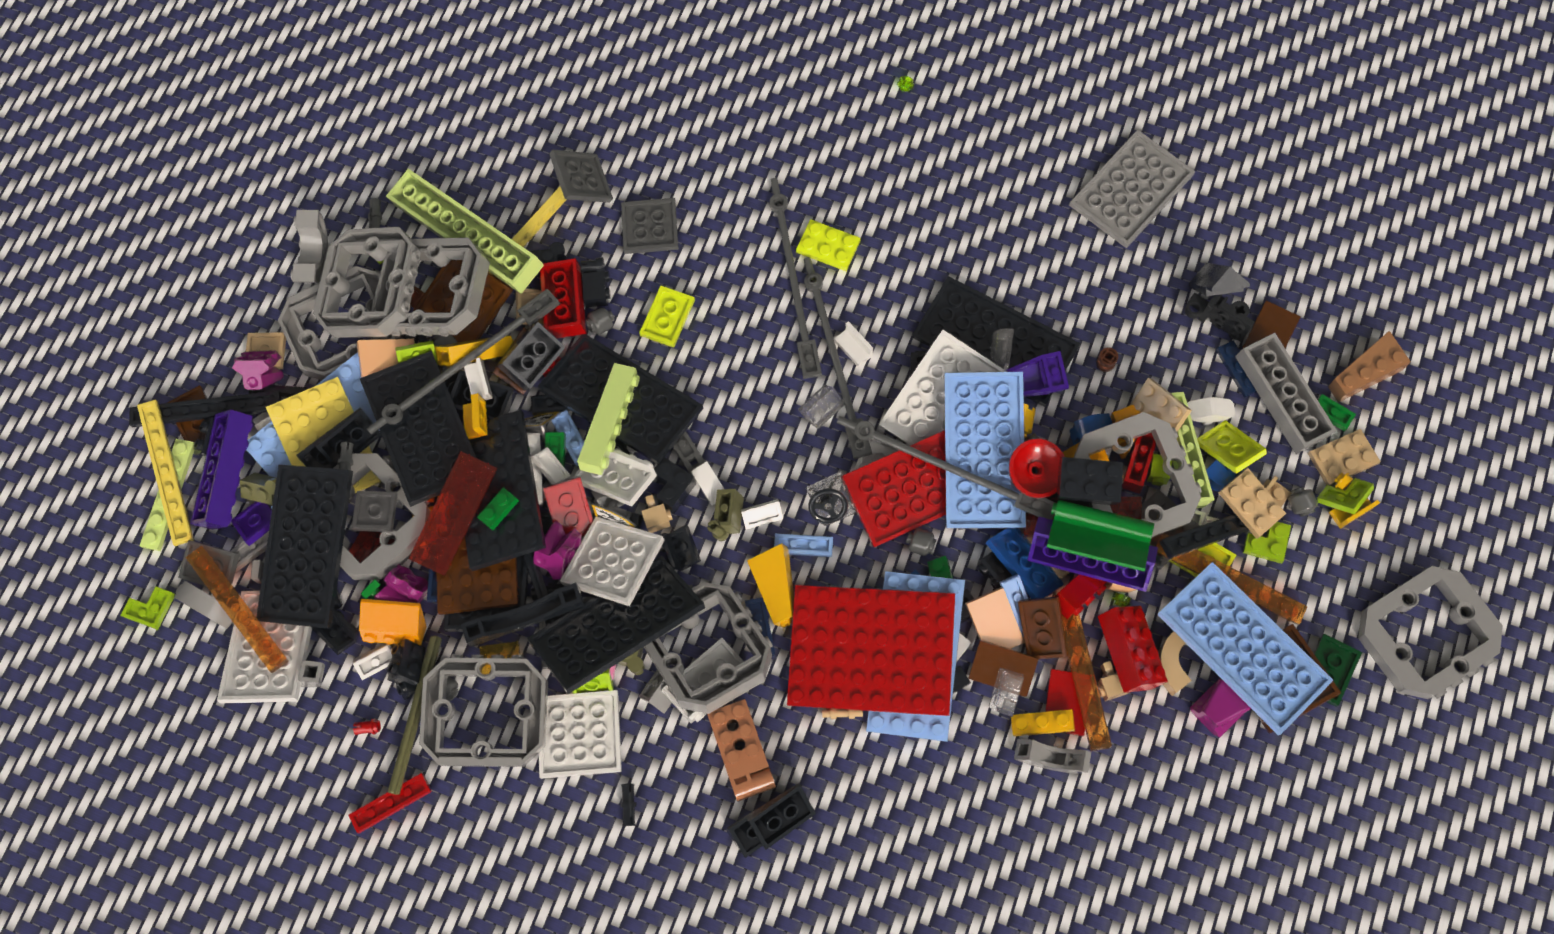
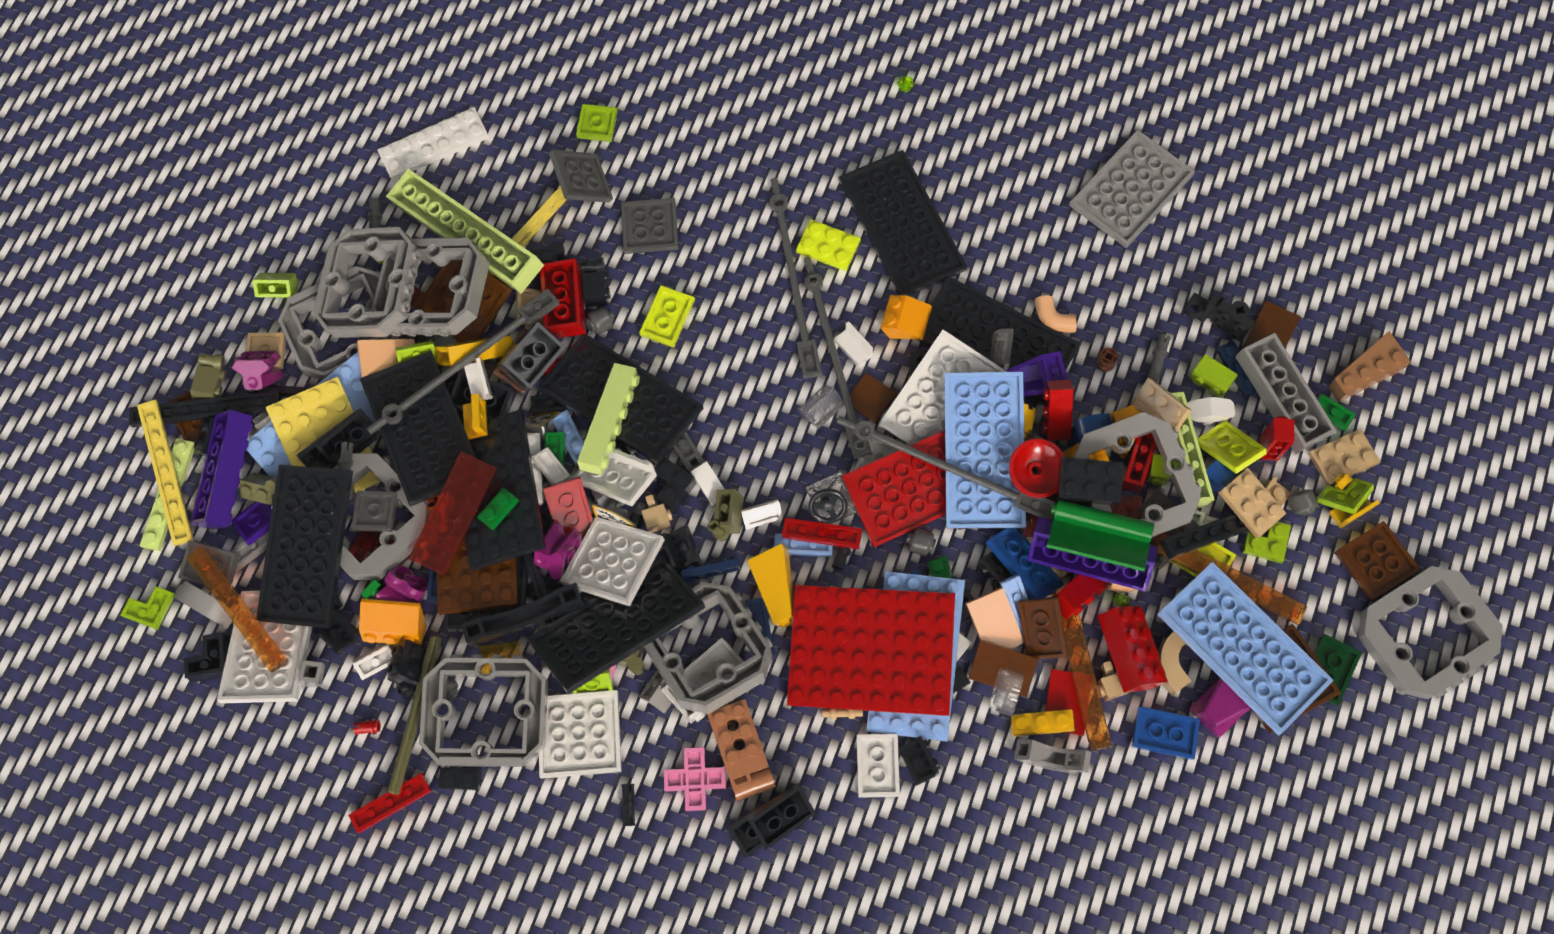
light grey tile [251,560,264,584] -> none
light grey brick [290,210,328,283] -> none
black slope [1189,263,1250,296] -> none
none -> black brick [184,632,231,682]
none -> olive hinge [190,353,227,400]
none -> lime brick [252,273,298,298]
none -> white plate [377,107,489,181]
none -> black plate [438,767,482,791]
none -> lime plate [576,104,618,142]
none -> bright pink plate [664,747,726,811]
none -> dark blue plate [681,557,741,582]
none -> red plate [782,518,863,549]
none -> black pin [831,546,851,571]
none -> black plate [838,150,968,296]
none -> reddish brown tile [850,373,897,424]
none -> white plate [857,734,900,798]
none -> light orange slope [880,295,932,340]
none -> black bracket [898,736,941,786]
none -> light nougat cylinder [1035,295,1076,333]
none -> red brick [1042,380,1074,441]
none -> blue plate [1132,706,1200,760]
none -> dark grey pin [1147,334,1171,383]
none -> lime brick [1189,354,1238,398]
none -> red brick [1259,416,1294,461]
none -> reddish brown plate [1334,521,1421,602]

